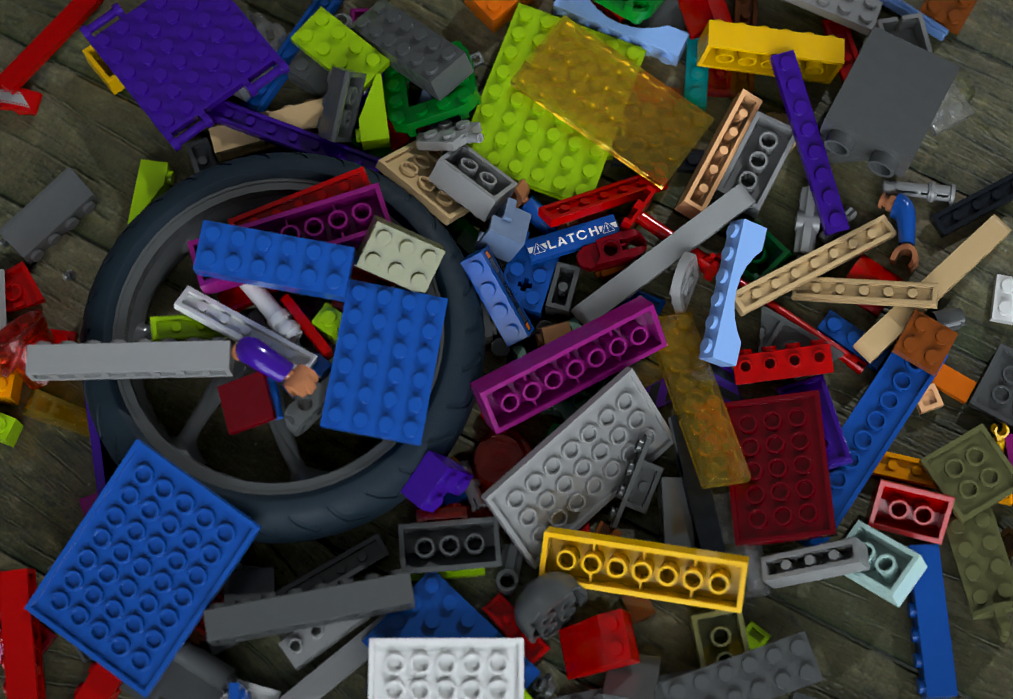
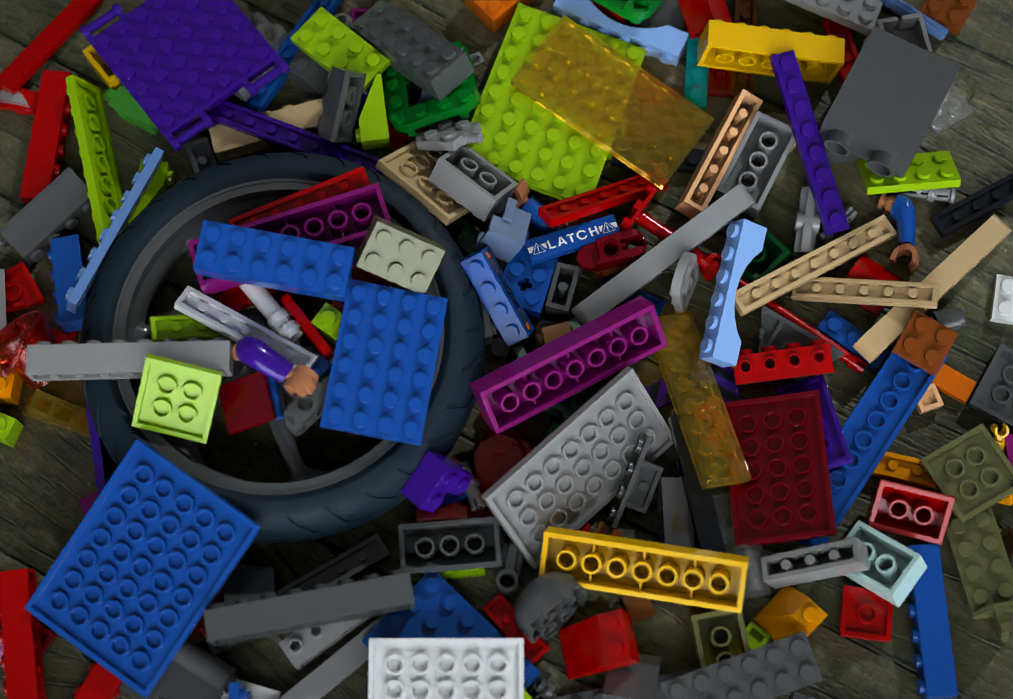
none -> red brick [20,70,72,205]
none -> blue brick [48,234,90,333]
none -> lime plate [65,74,128,245]
none -> medium blue plate [65,147,164,314]
none -> bright green piece [102,86,159,135]
none -> lime plate [131,354,223,444]
none -> light orange slope [753,586,828,641]
none -> red plate [838,585,893,643]
none -> lime plate [857,151,961,195]

